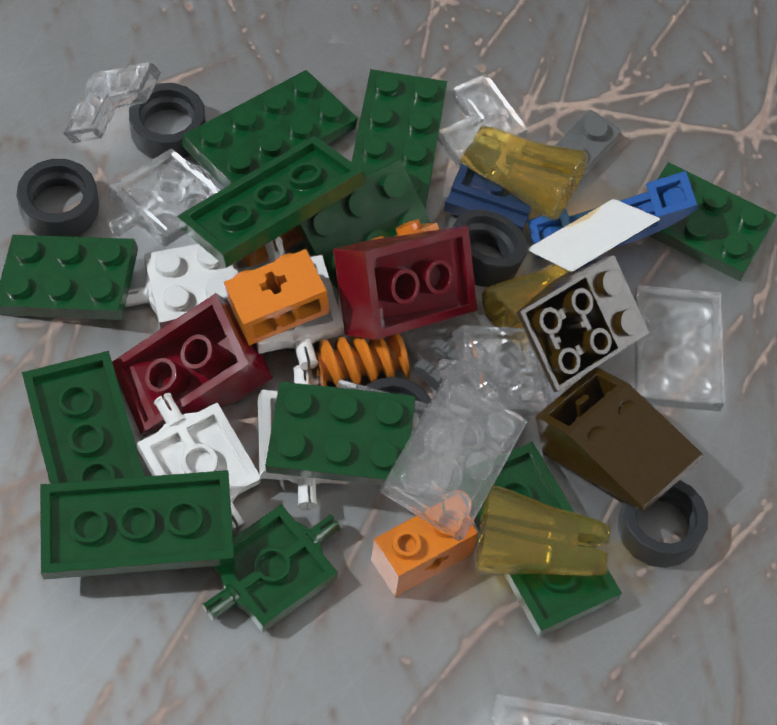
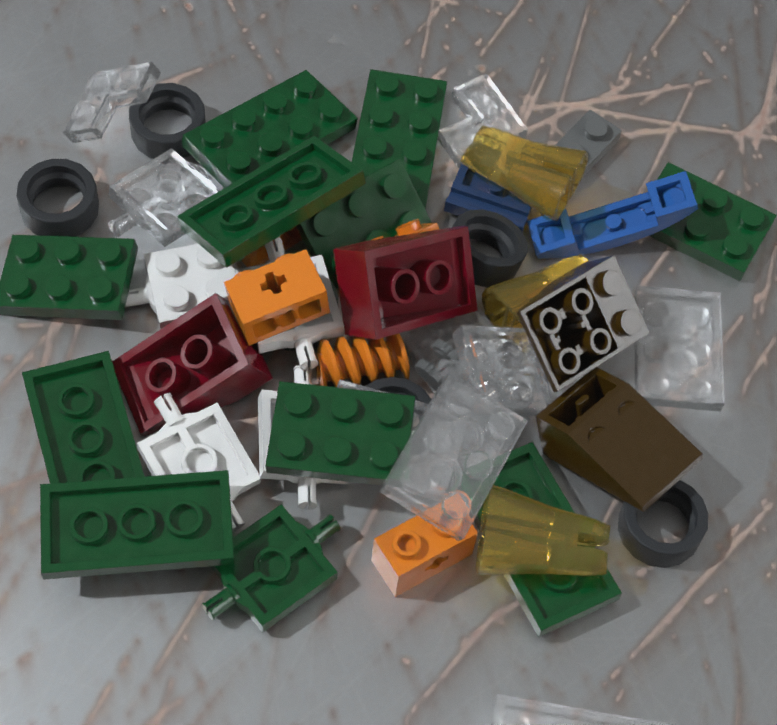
white sticker [528,199,660,272] -> none

